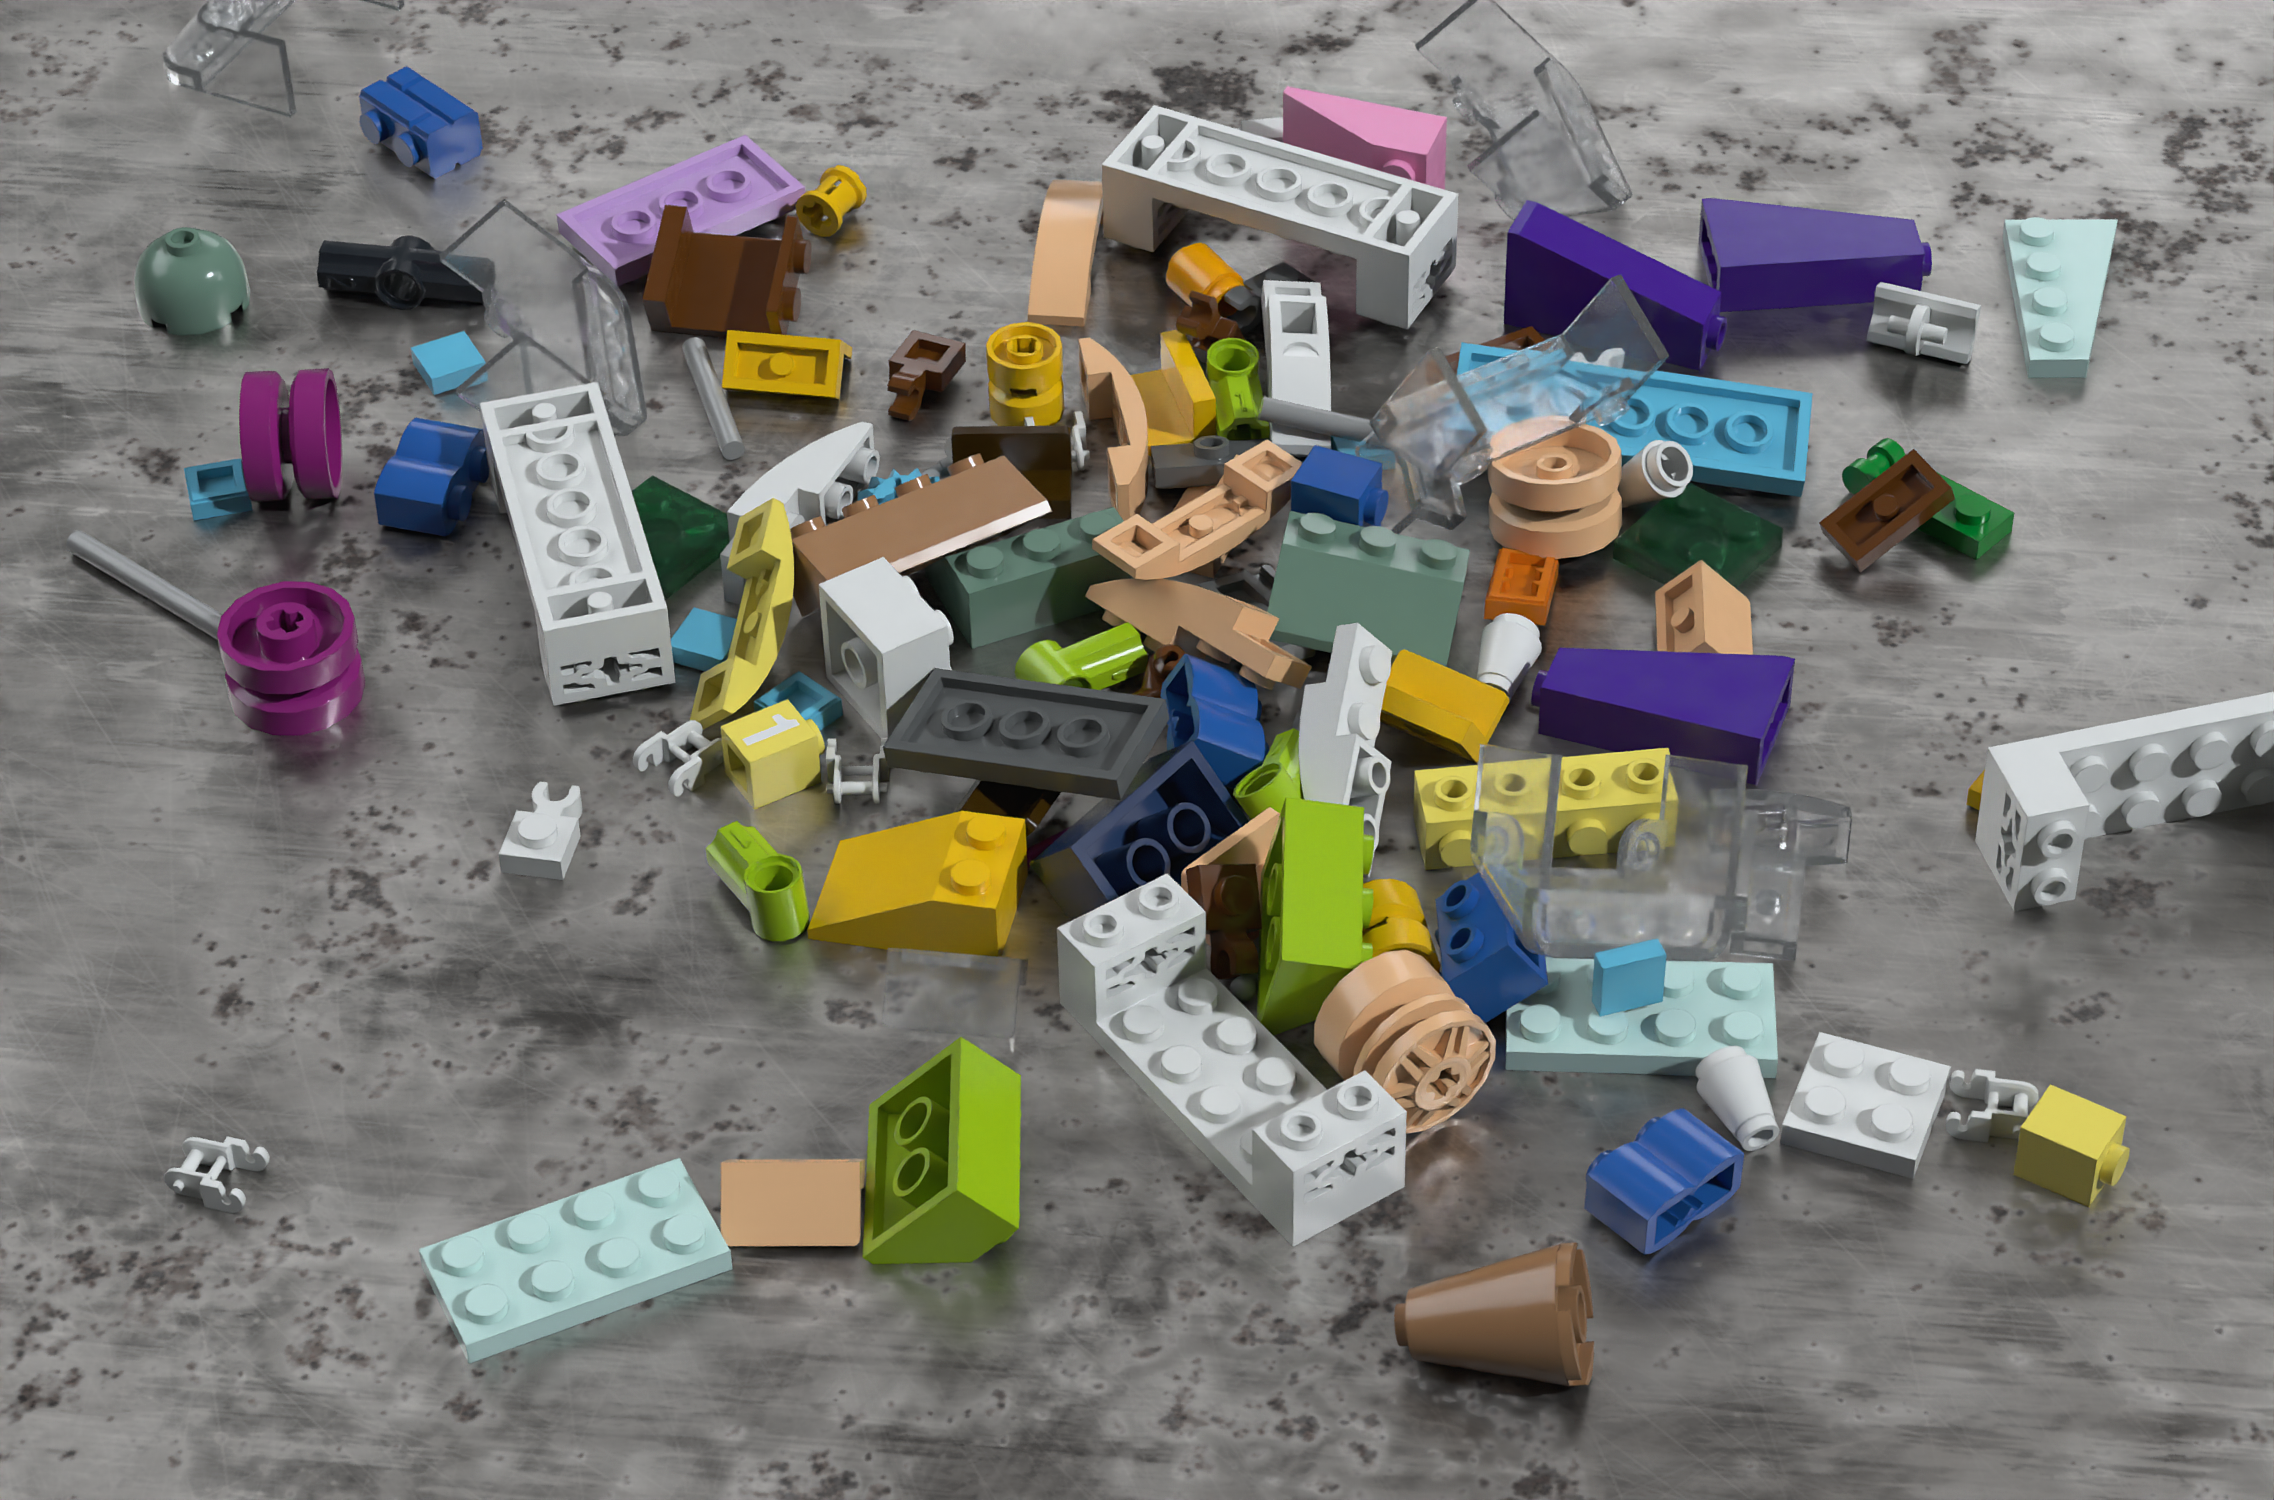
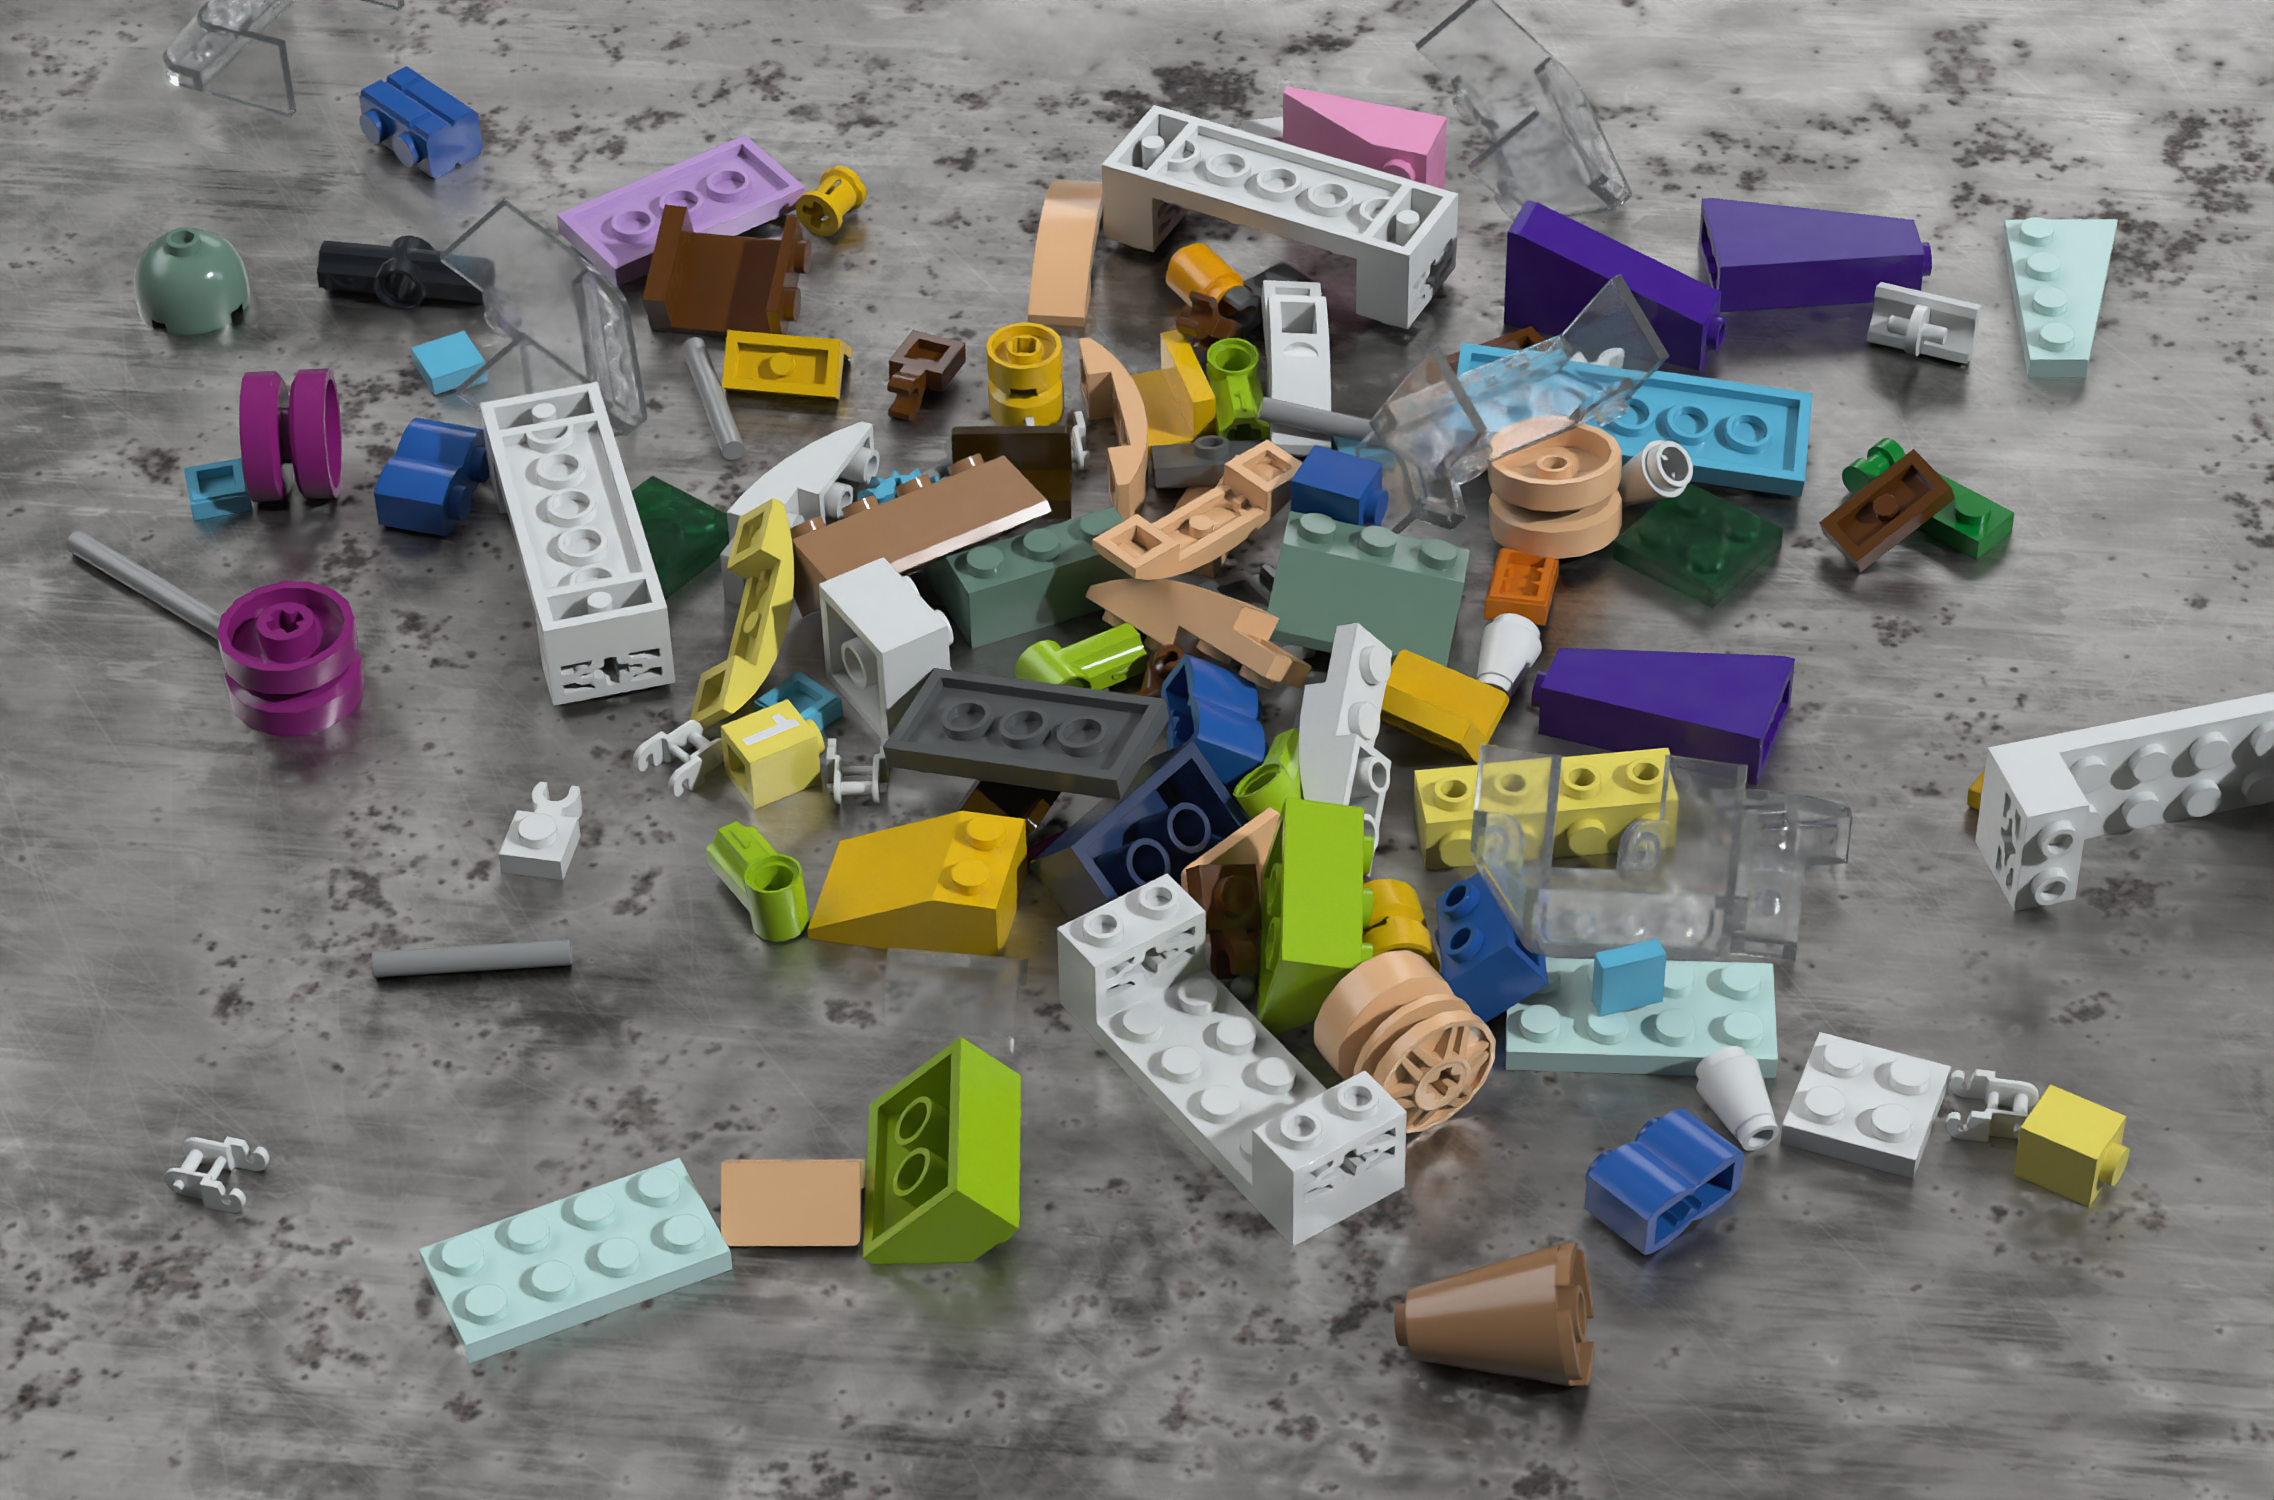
medium azure tile [671,607,737,671] -> none
light nougat panel [1655,560,1753,655] -> none
none -> light grey bar [372,939,572,978]

